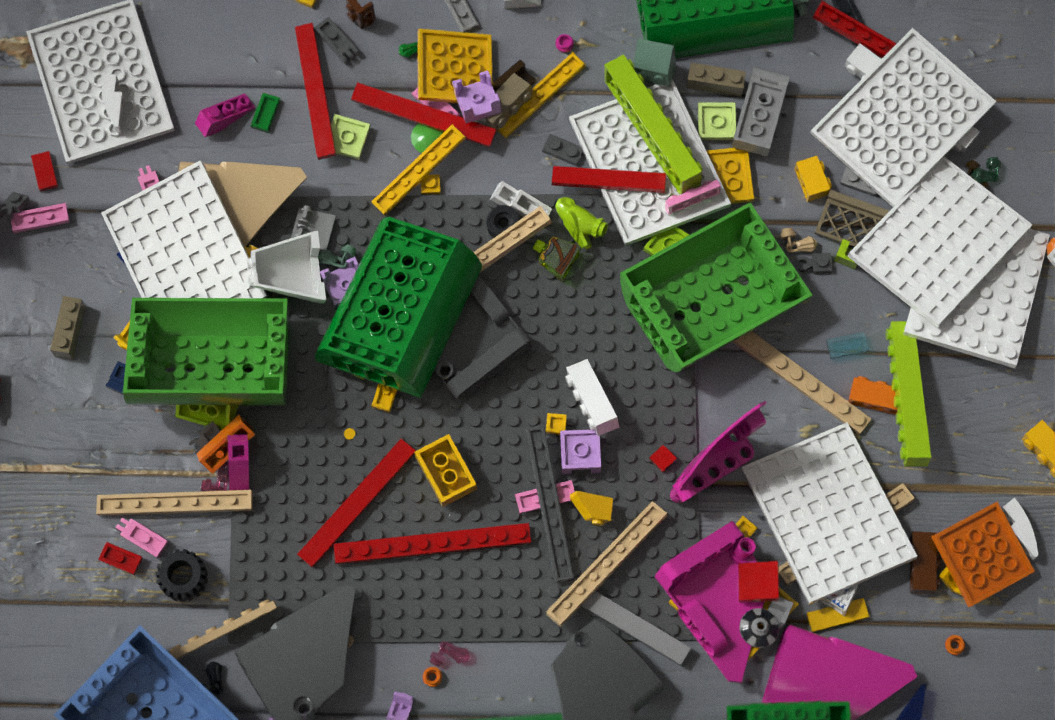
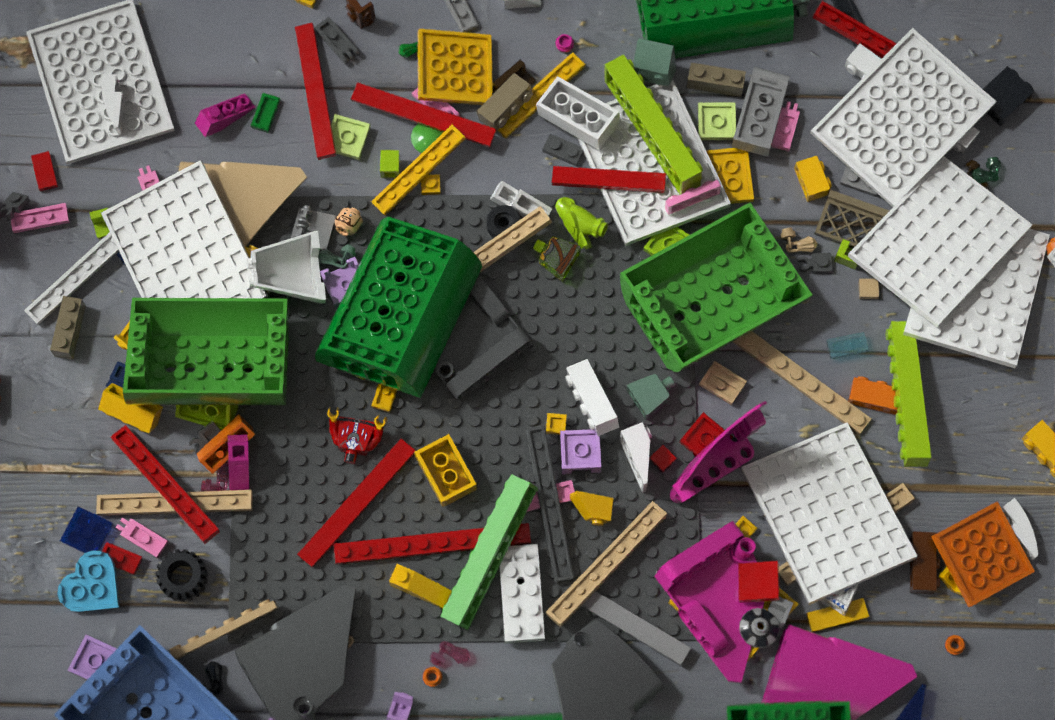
lavender panel [452,70,501,123] -> none
none -> white plate [24,232,119,325]
none -> medium azure plate [58,550,120,612]
none -> clear blue plate [60,506,114,553]
none -> lavender plate [68,635,117,680]
none -> lime panel [89,208,110,239]
none -> yellow brick [98,383,163,433]
none -> red plate [110,425,220,544]
none -> red torso [327,407,388,464]
none -> light nougat head [334,208,363,236]
none -> lime panel [380,150,400,178]
none -> yellow slope [389,564,452,609]
none -> brick [441,474,538,630]
none -> white hinge [500,544,545,644]
none -> white brick [536,76,620,150]
none -> white slope [620,422,652,493]
none -> sand green torso [626,374,675,420]
none -> red tile [679,412,733,456]
none -> tan plate [699,361,747,405]
none -> bright pink hinge [771,101,800,152]
none -> tan tile [858,279,879,299]
none -> black panel [983,66,1034,127]

